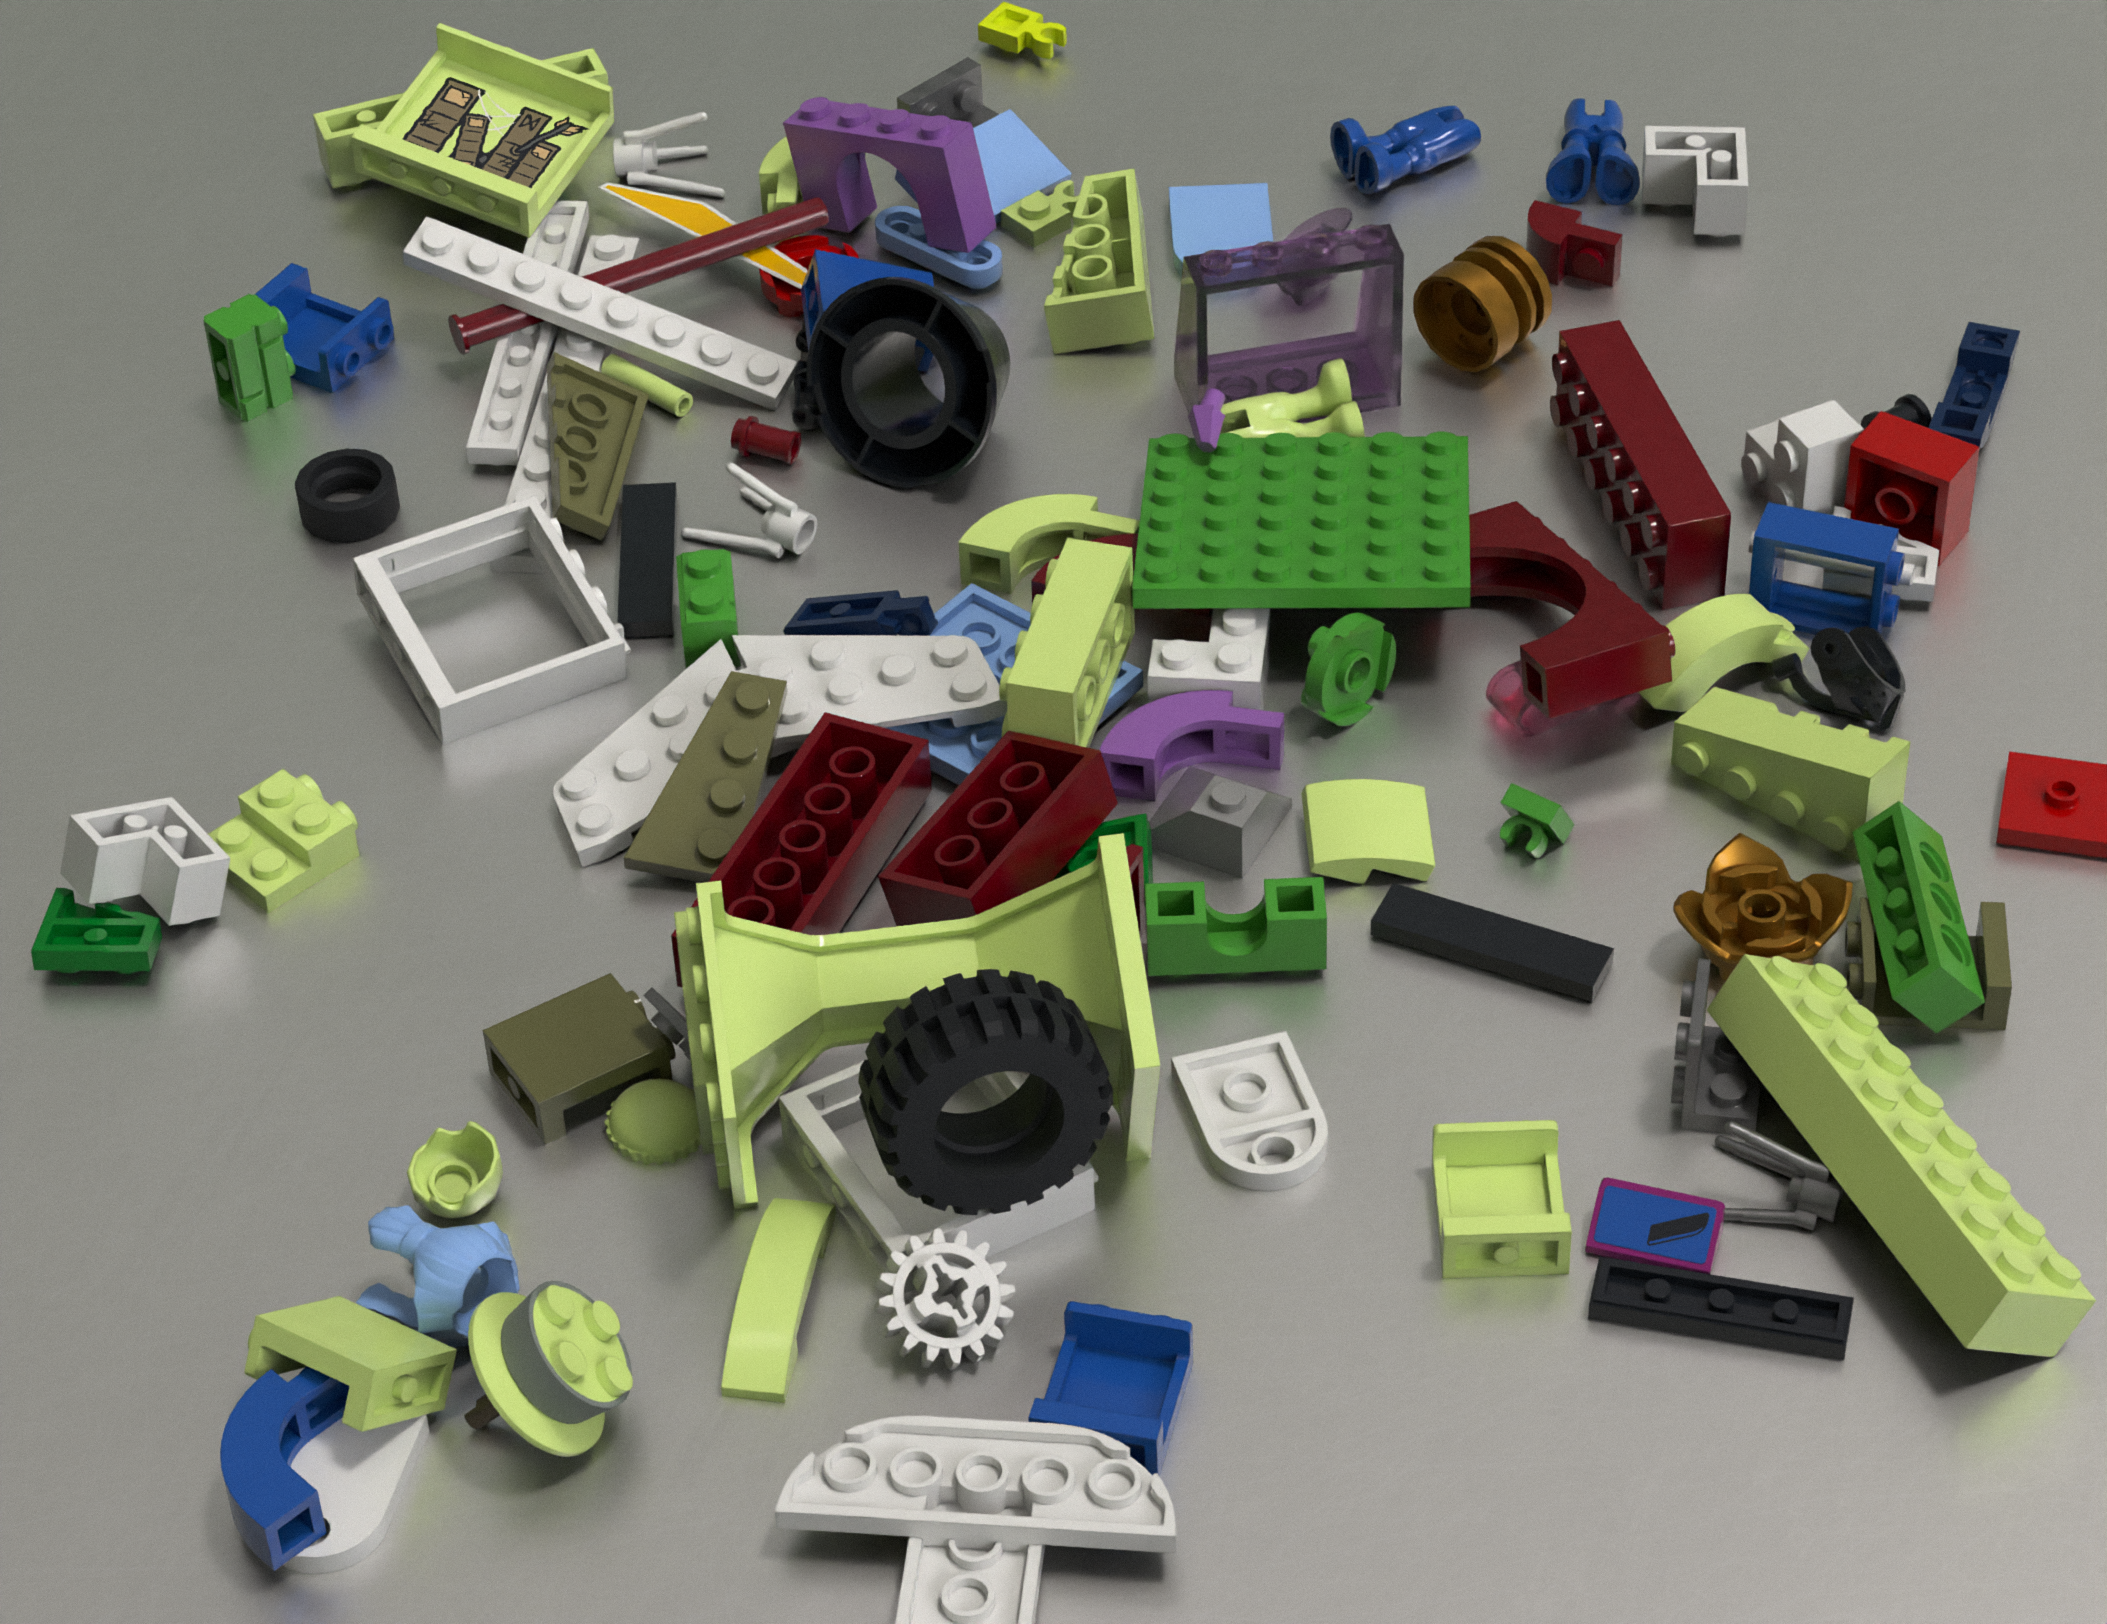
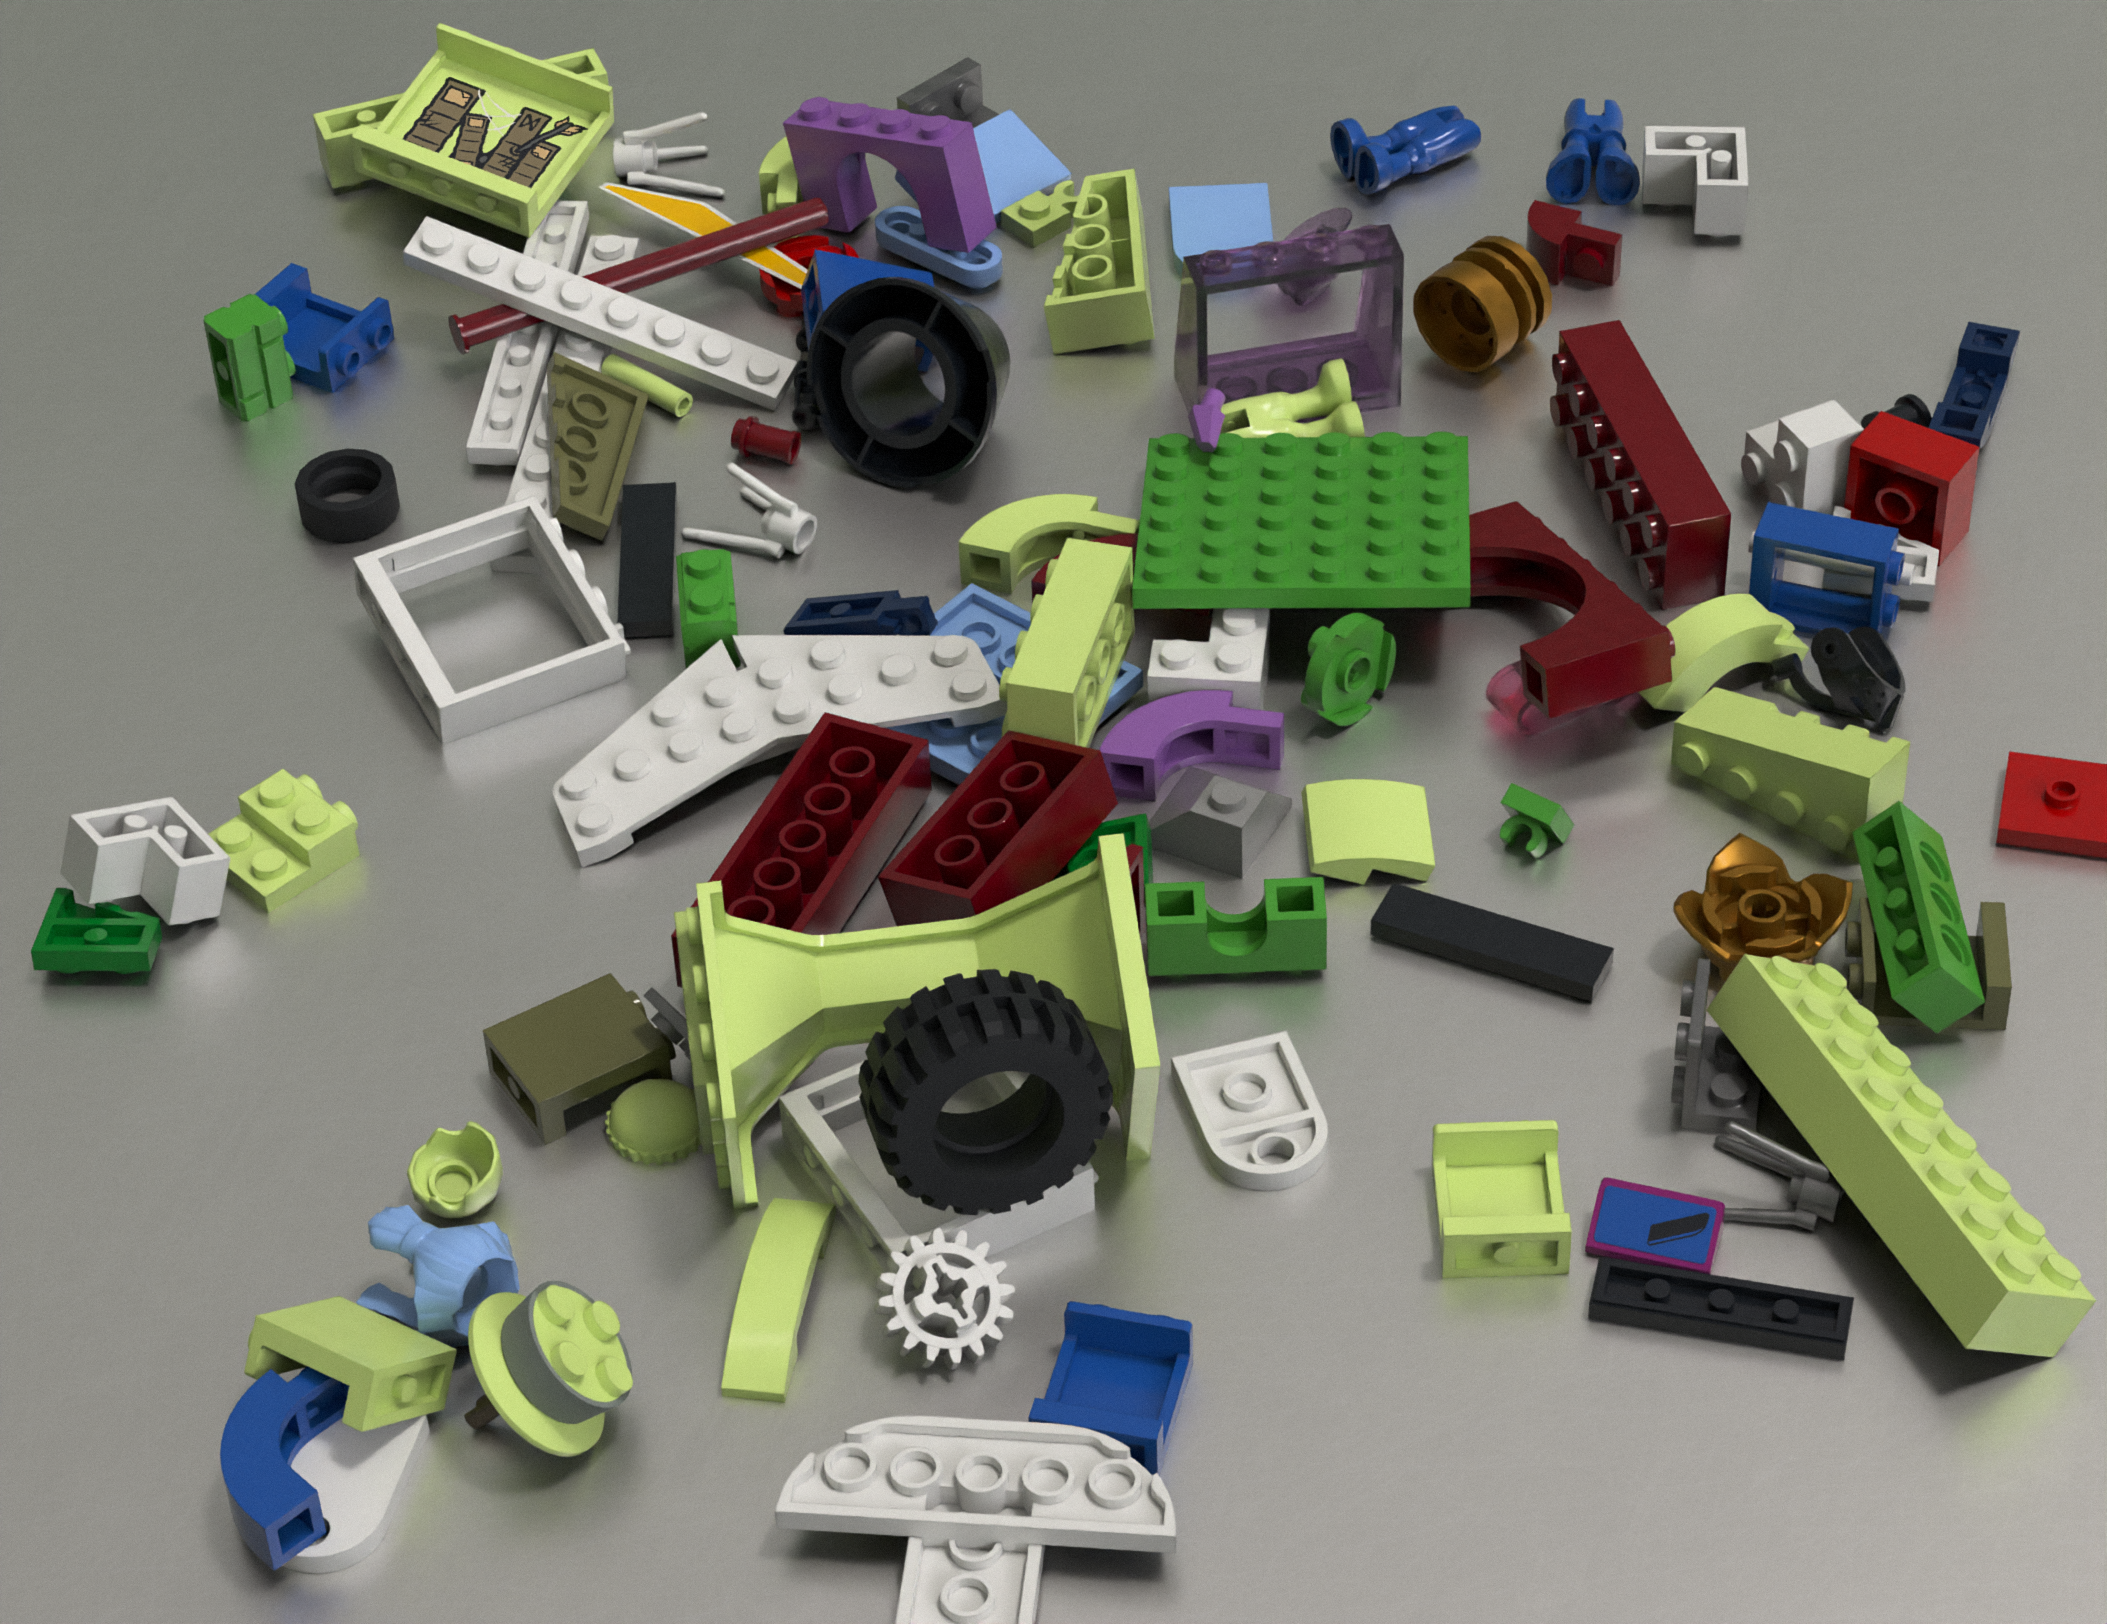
olive wing [624,671,787,883] -> none
neon yellow plate [978,1,1067,59] -> none

